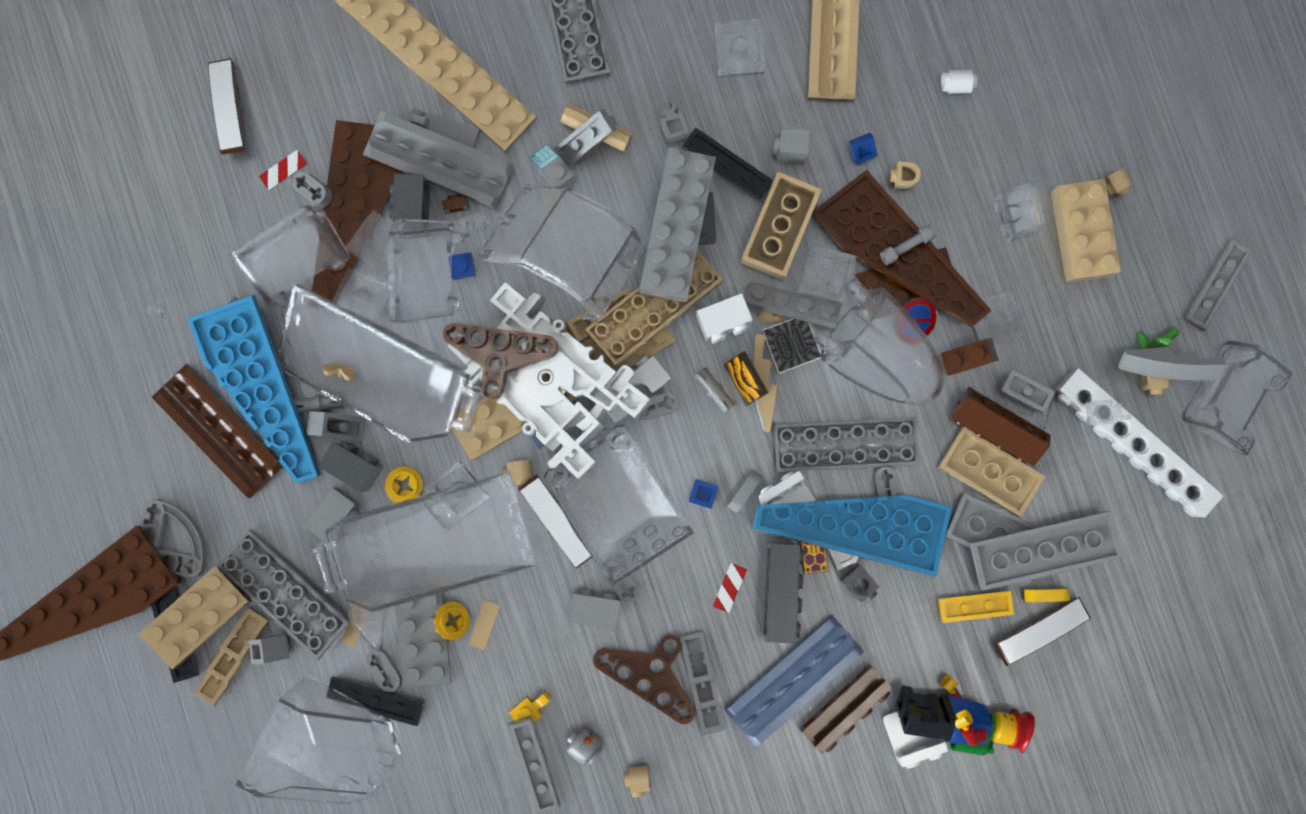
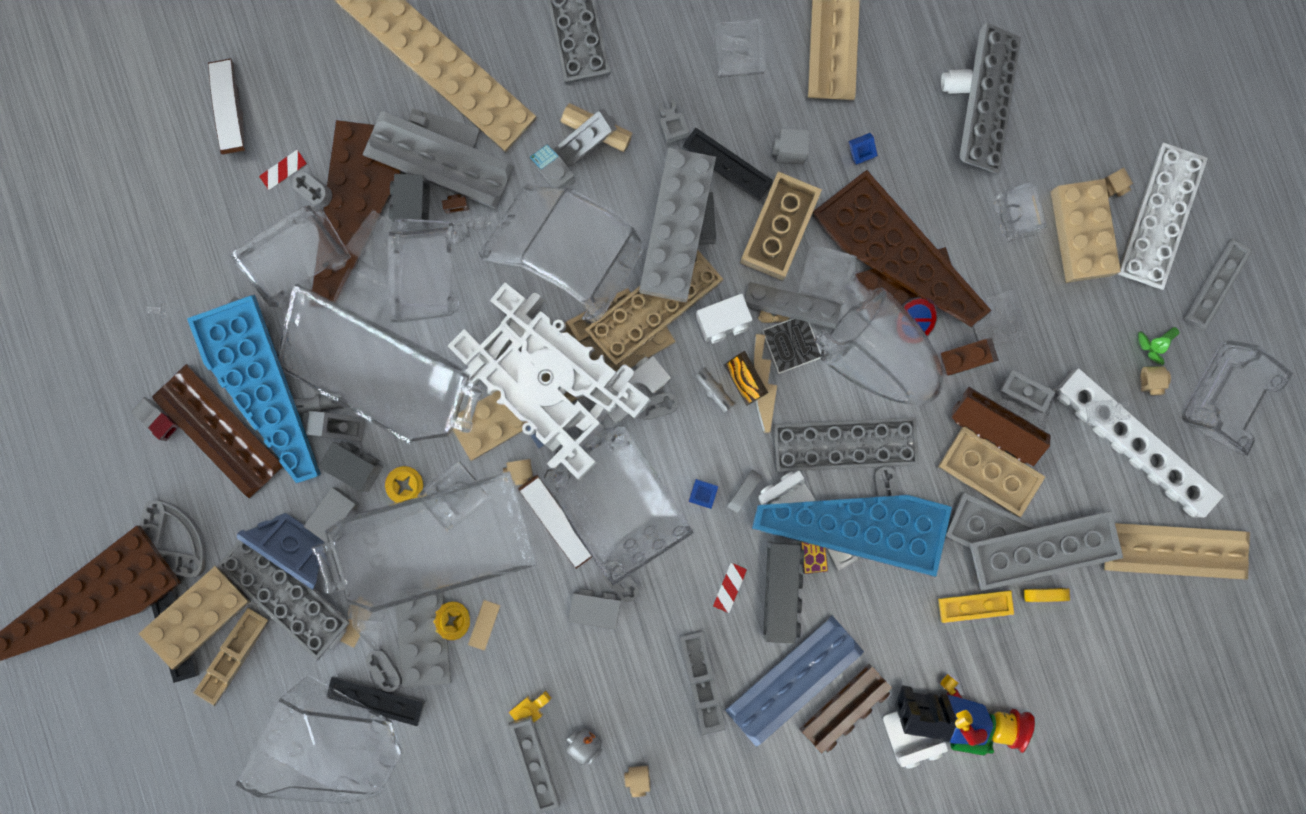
light grey brick [248,634,290,664] -> none
tan piece [323,363,356,381] -> none
reddish brown beam [443,323,559,399] -> none
blue plate [448,252,476,280] -> none
reddish brown beam [593,635,695,724] -> none
dark grey brick [840,564,879,603] -> none
light grey bar [880,224,937,265] -> none
tan plate [889,161,921,189] -> none
white slope [995,597,1091,666] -> none
light grey slope [1118,346,1227,381] -> none
none -> leg [131,397,179,441]
none -> sand blue wing [237,513,324,590]
none -> light grey plate [960,23,1021,174]
none -> tan plate [1104,523,1250,580]
none -> white plate [1118,142,1208,290]

